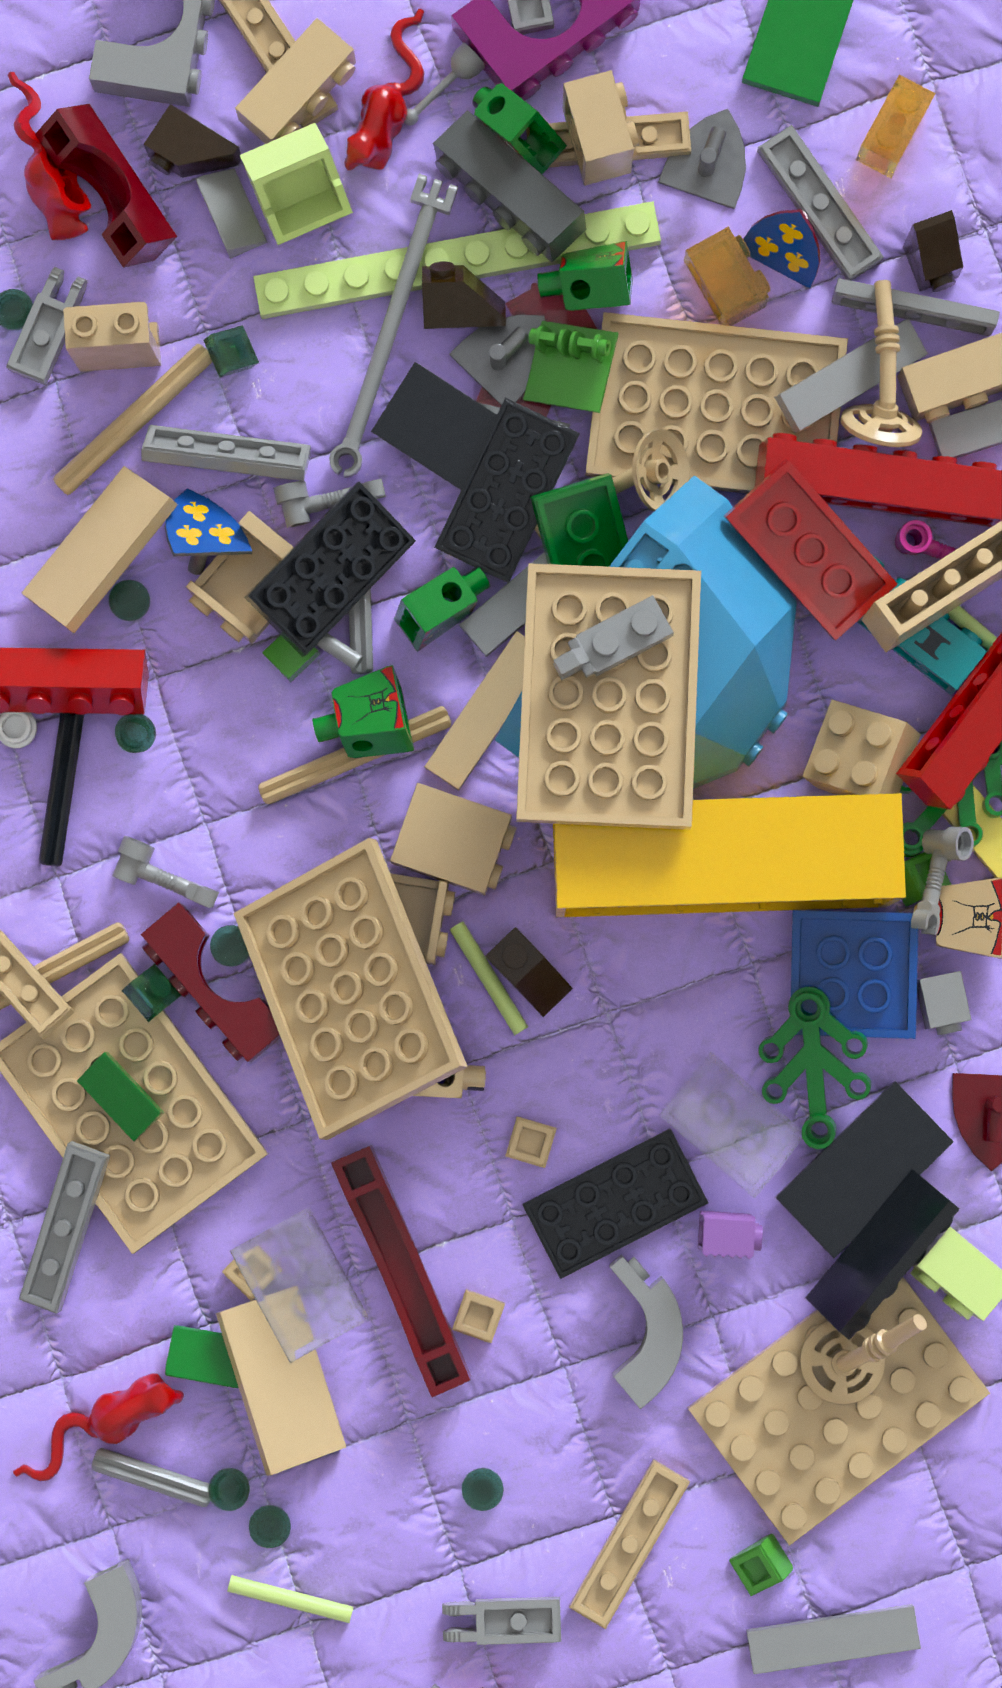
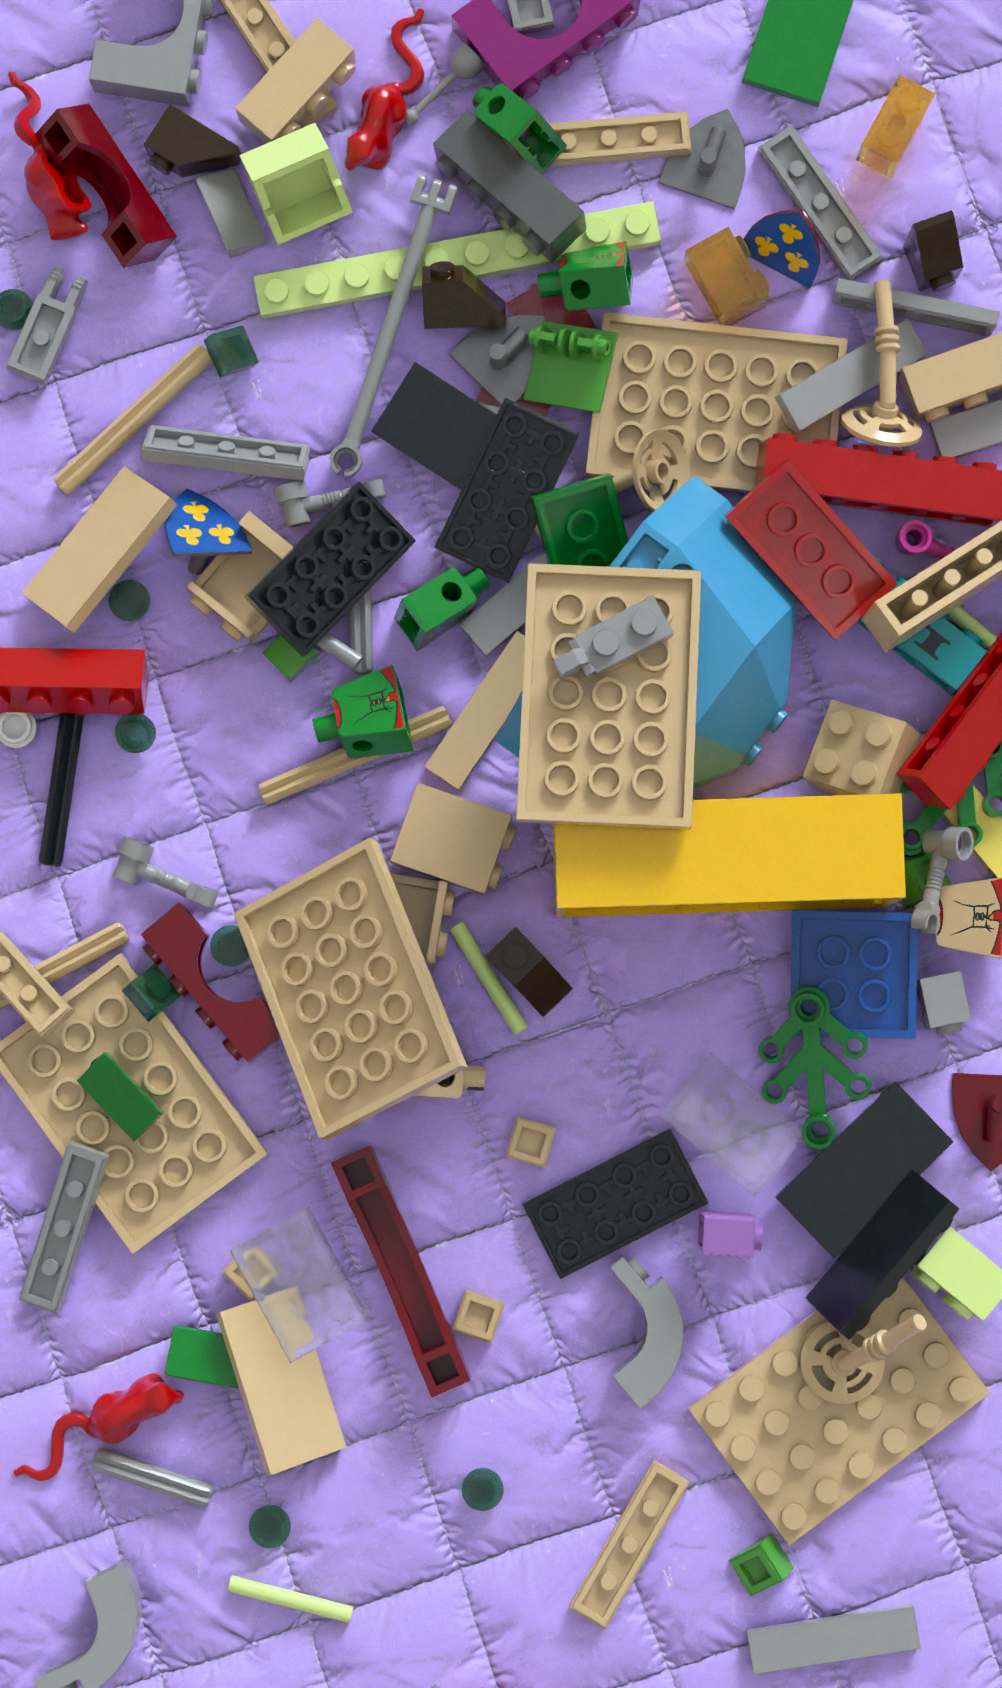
tan panel [63,302,161,372] -> none
clear green plate [208,1468,250,1511] -> none
light grey hinge [442,1596,561,1645] -> none
tan brick [562,70,639,186] -> none

